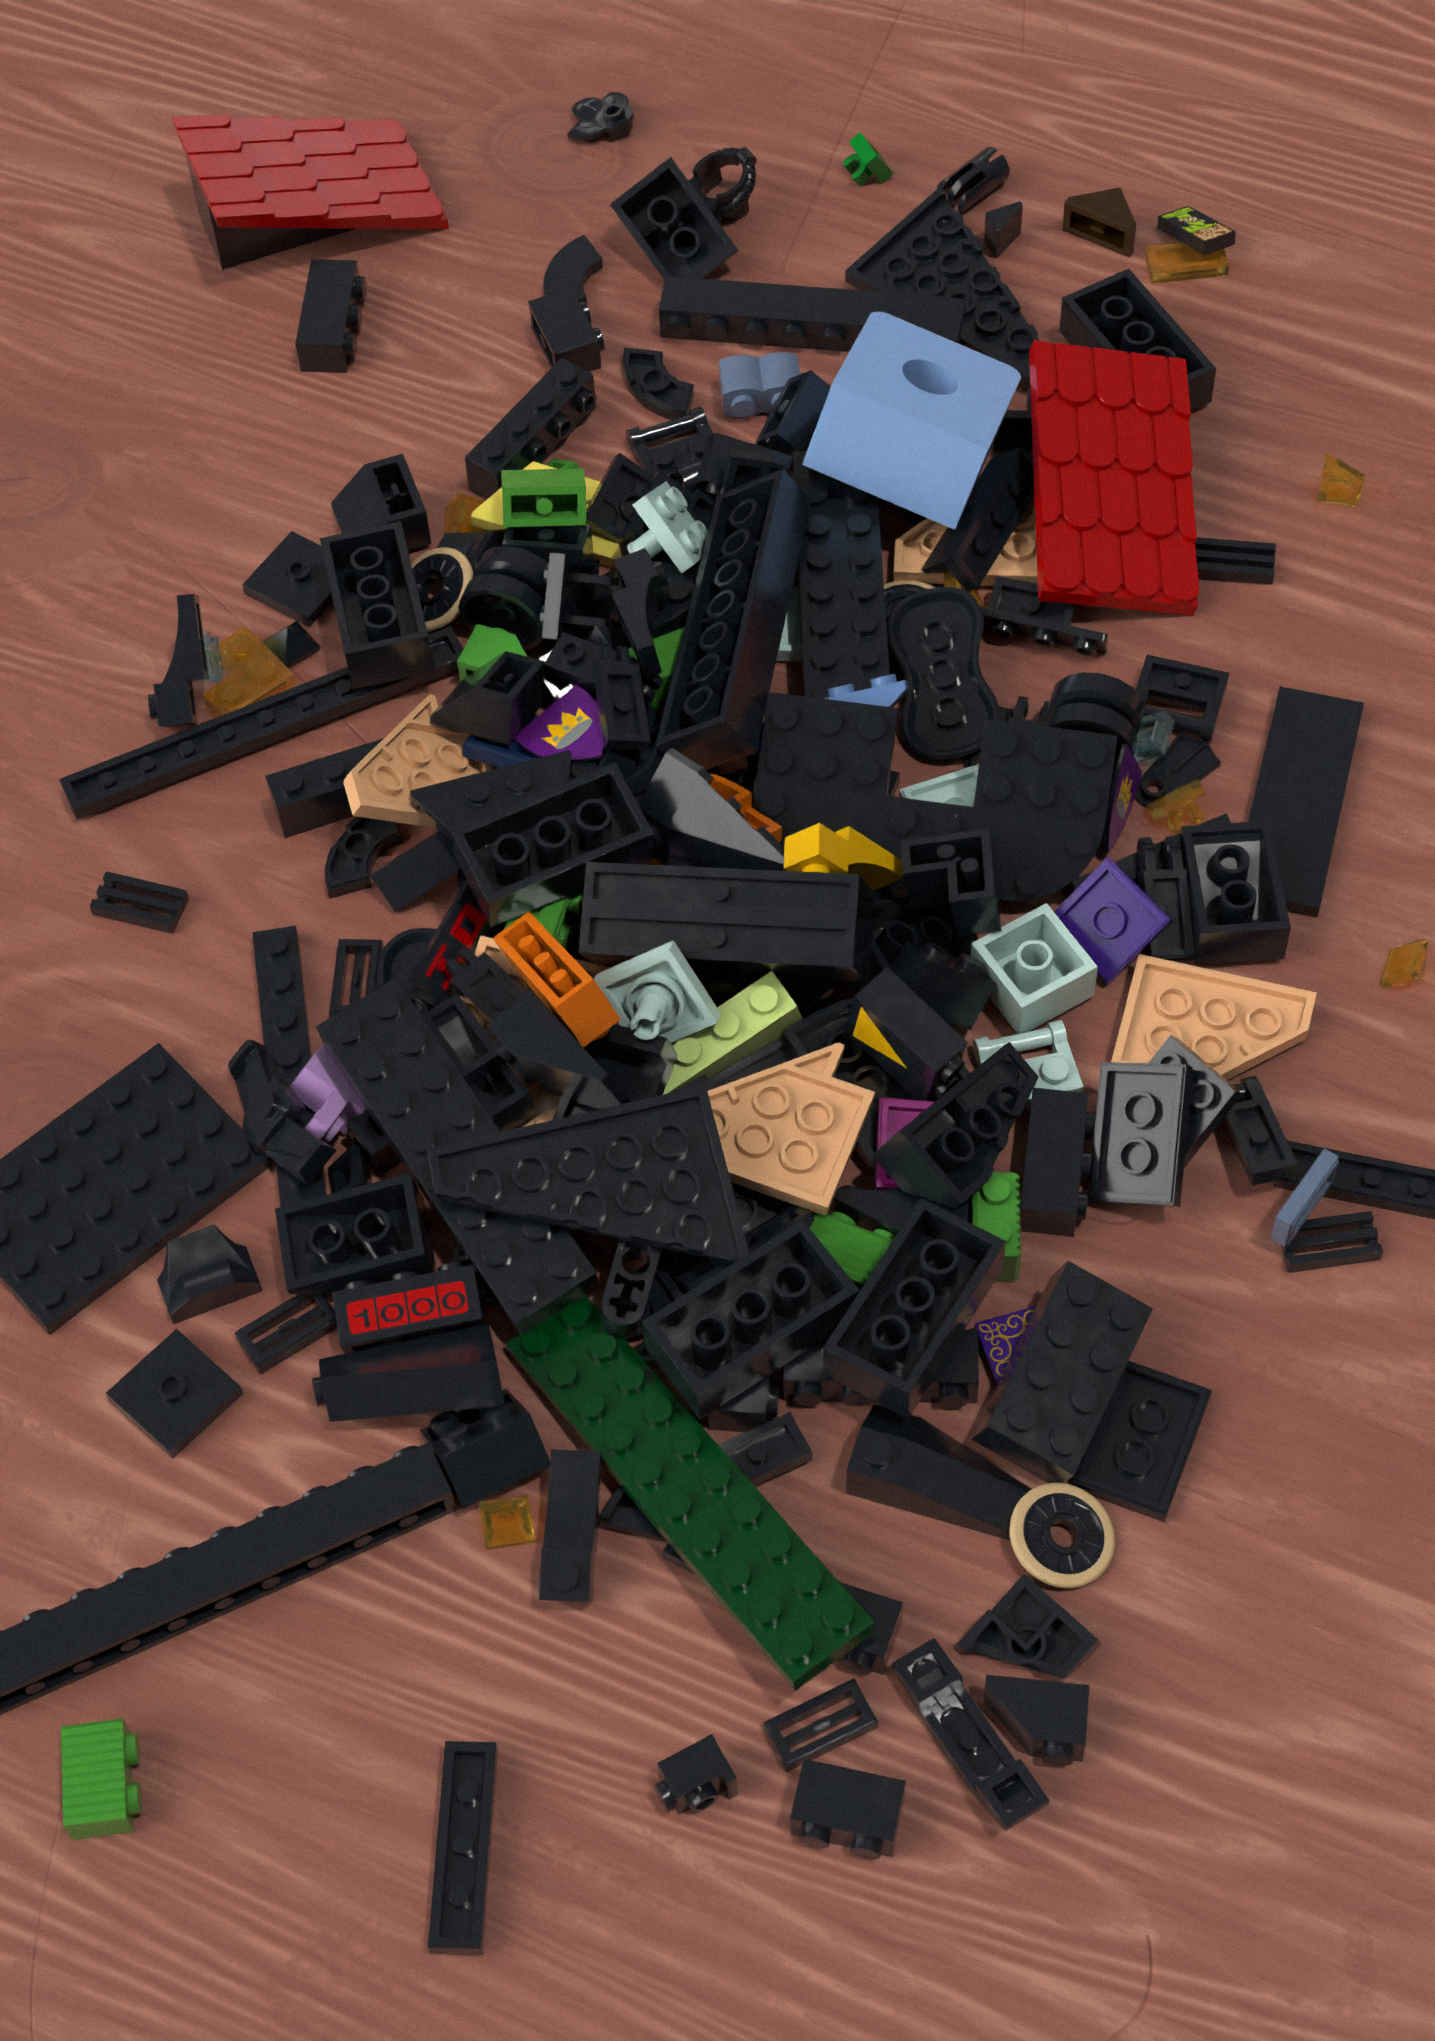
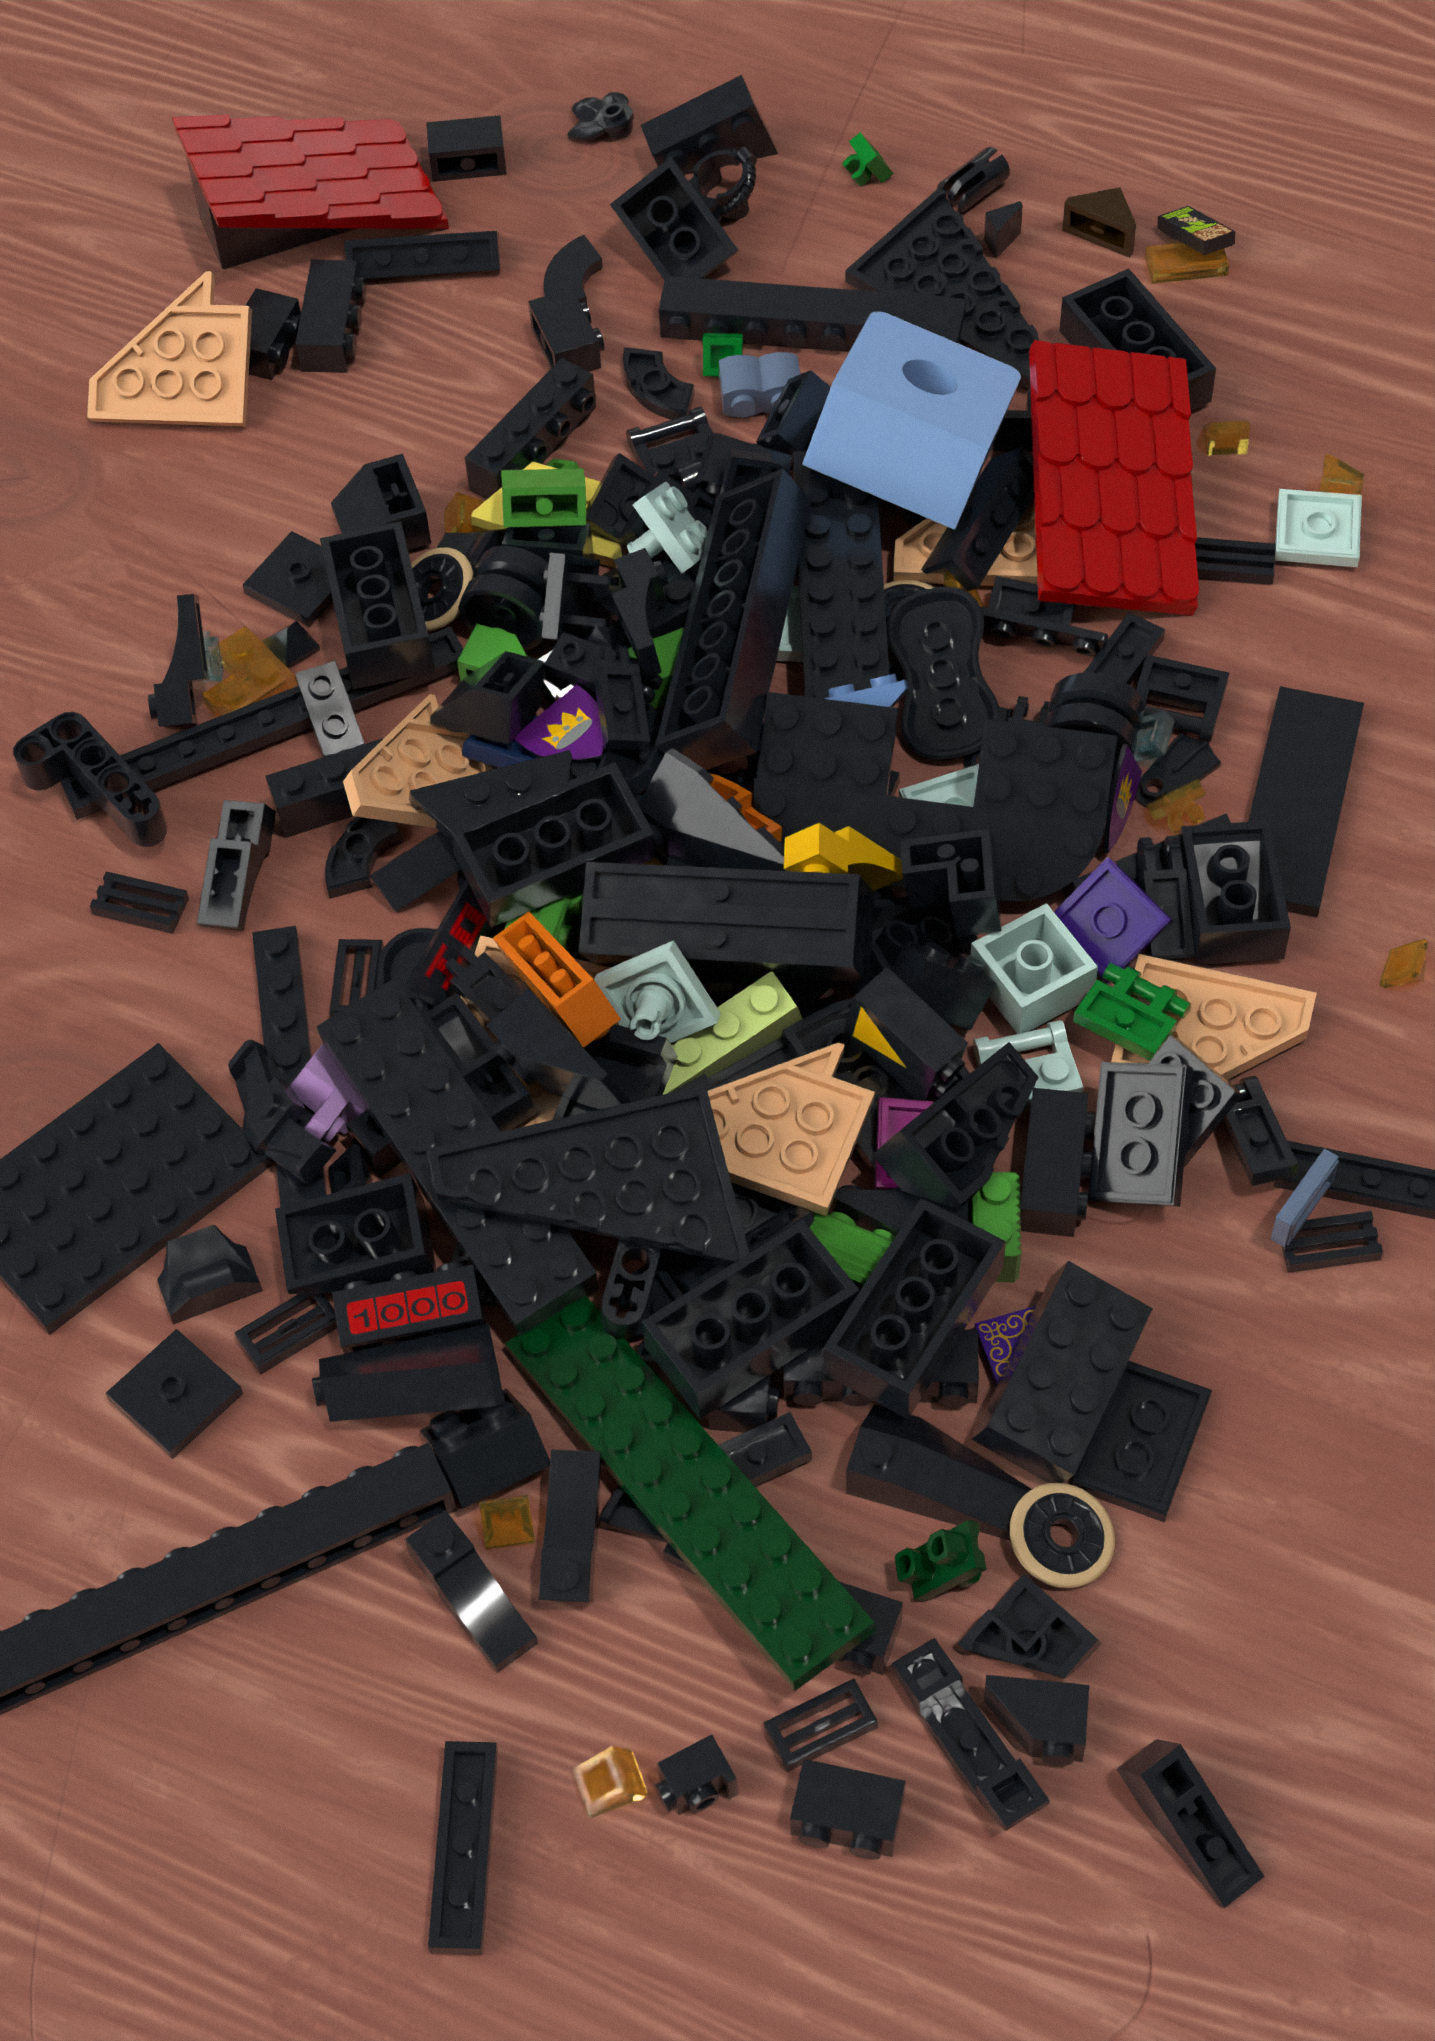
bright green brick [61,1718,142,1840] -> none
none -> black beam [13,712,167,847]
none -> light nougat wing [87,271,252,427]
none -> black slope [197,800,276,931]
none -> black brick [245,288,301,380]
none -> hinge [295,661,365,757]
none -> black panel [344,231,500,279]
none -> black slope [405,1510,538,1673]
none -> black brick [426,115,507,182]
none -> clear yellow slope [572,1746,648,1817]
none -> black wedge [640,75,778,175]
none -> green tile [703,333,743,376]
none -> dark green hips [895,1520,987,1602]
none -> green plate [1073,963,1191,1061]
none -> black plate [1084,612,1165,685]
none -> black slope [1117,1739,1265,1908]
none -> clear yellow slope [1204,421,1250,456]
none -> light aqua plate [1275,489,1362,567]

